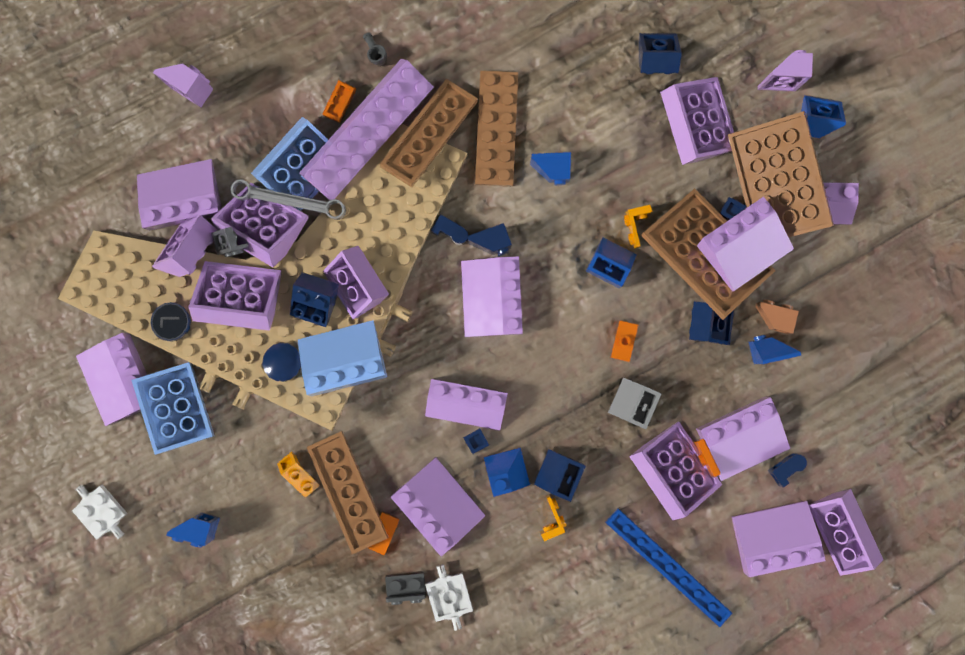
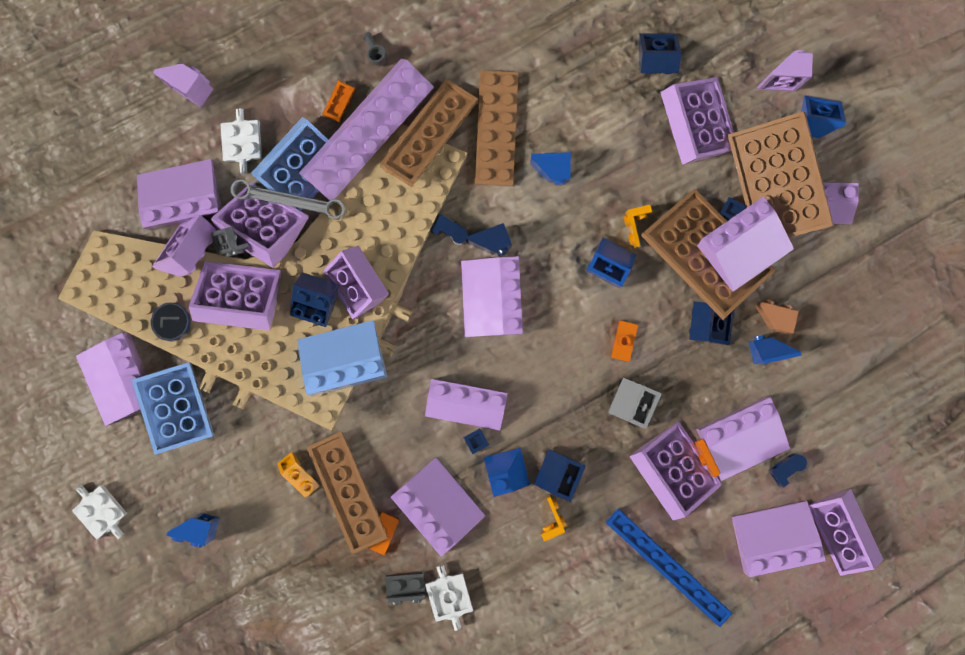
dark blue dish [262,343,301,382] -> none
none -> white plate [221,108,262,174]

